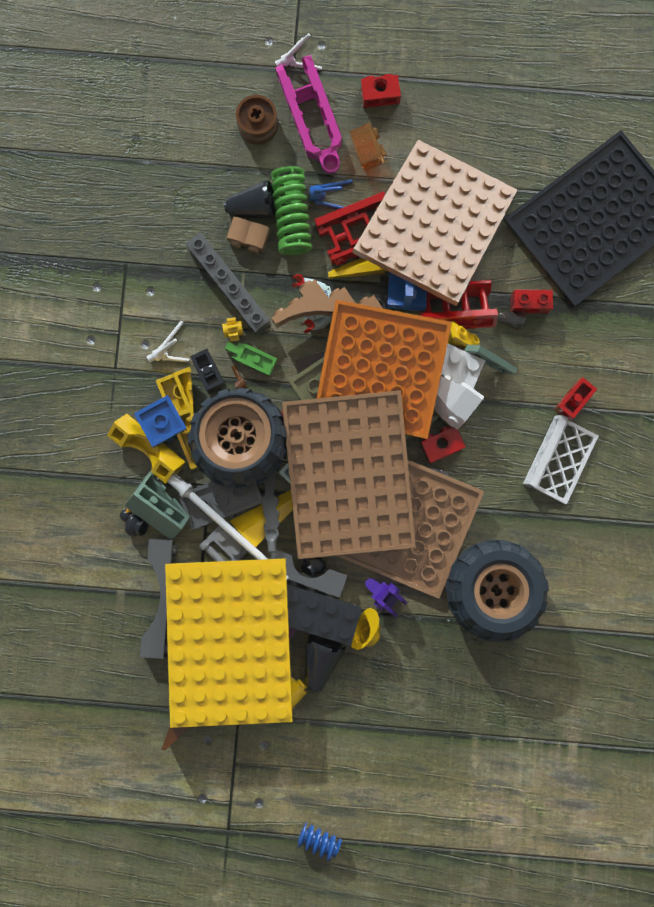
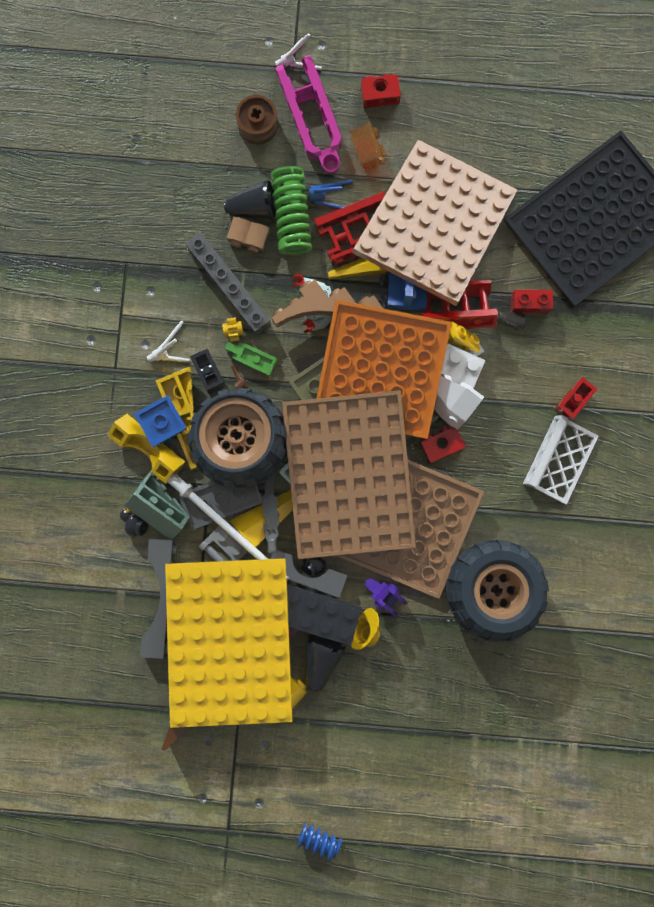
sand green tile [465,344,518,375] -> none

